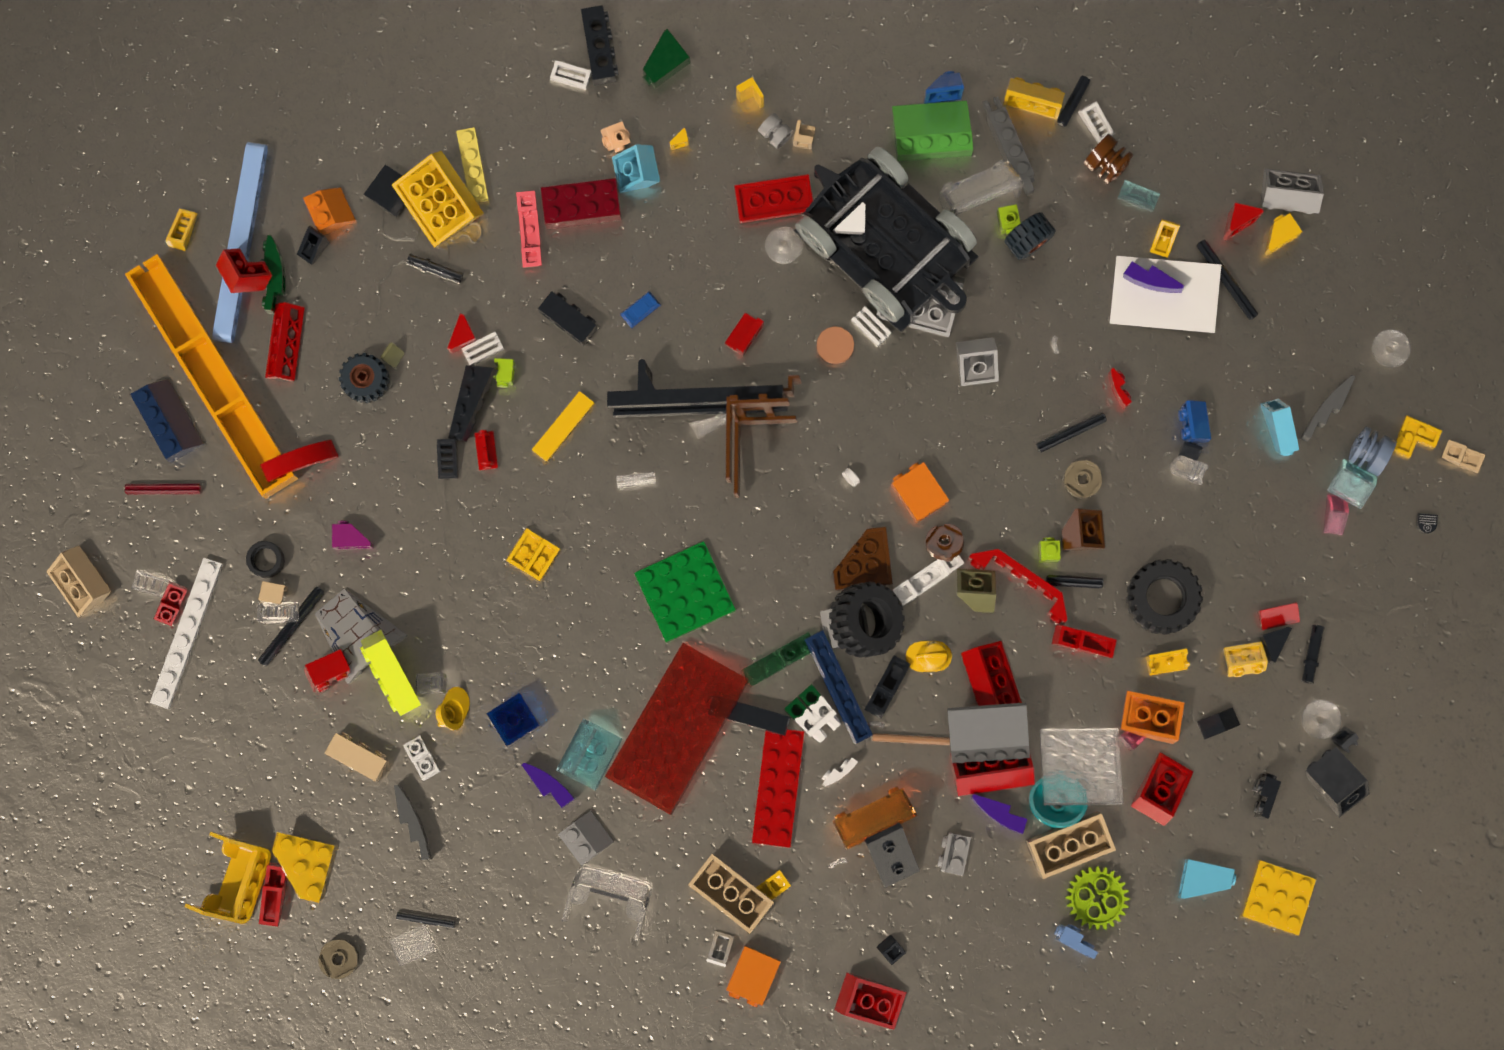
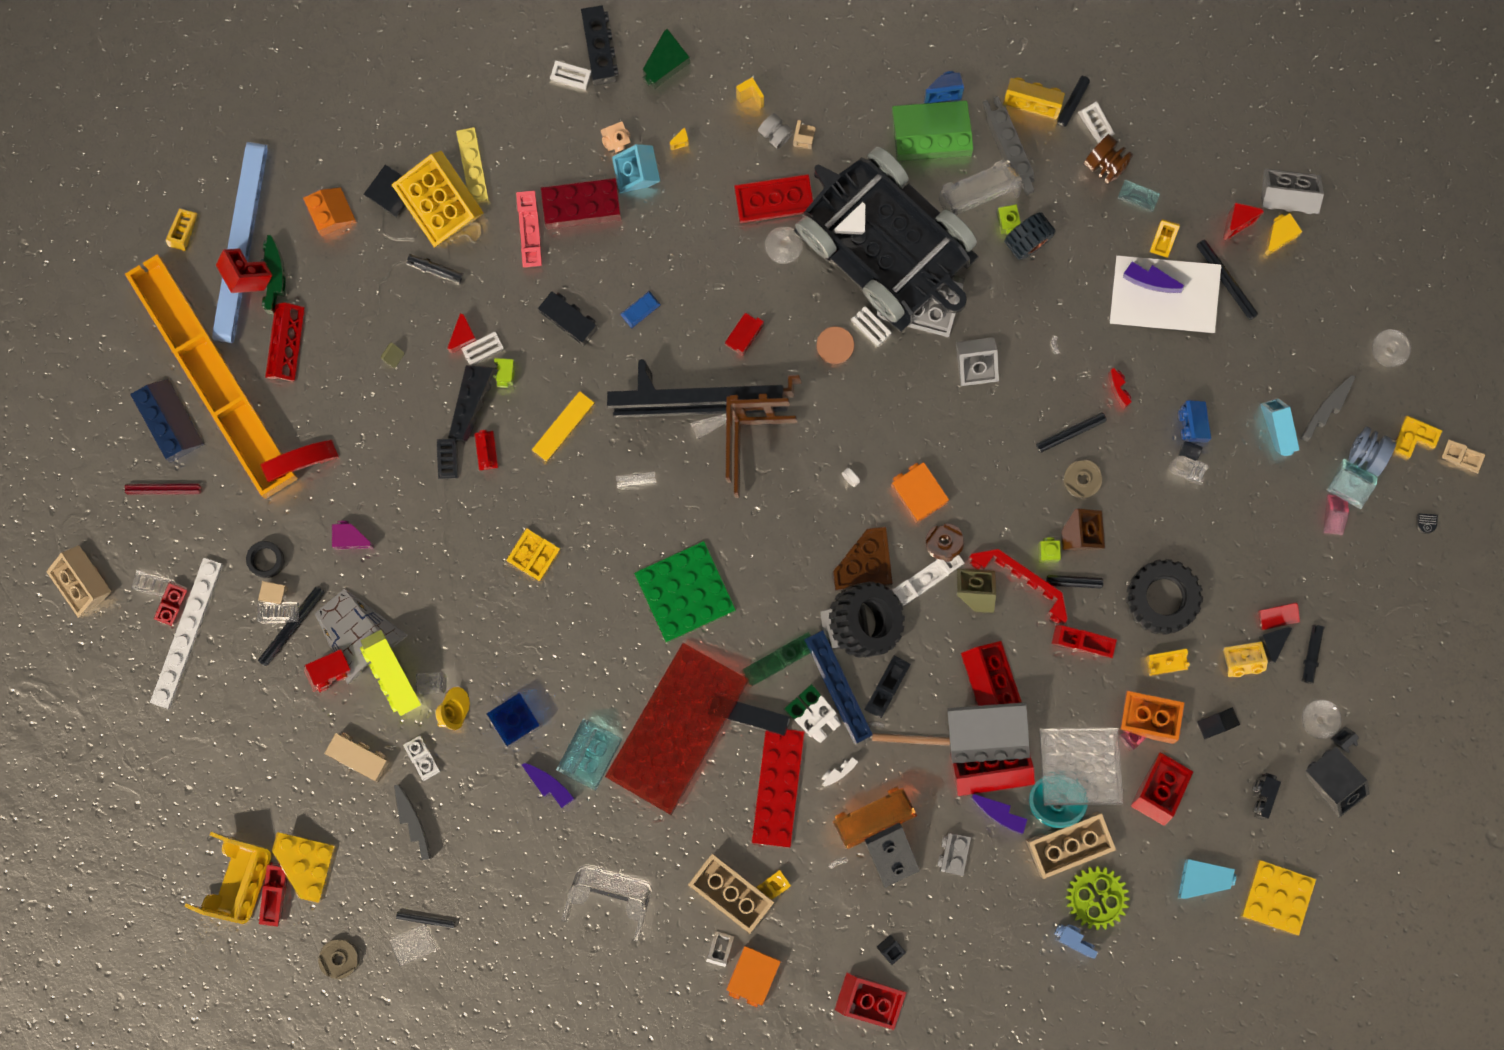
black slope [297,226,330,265] -> none
black wheel [339,353,390,403] -> none
light grey slope [558,811,614,866] -> none
yellow piece [905,641,952,672] -> none

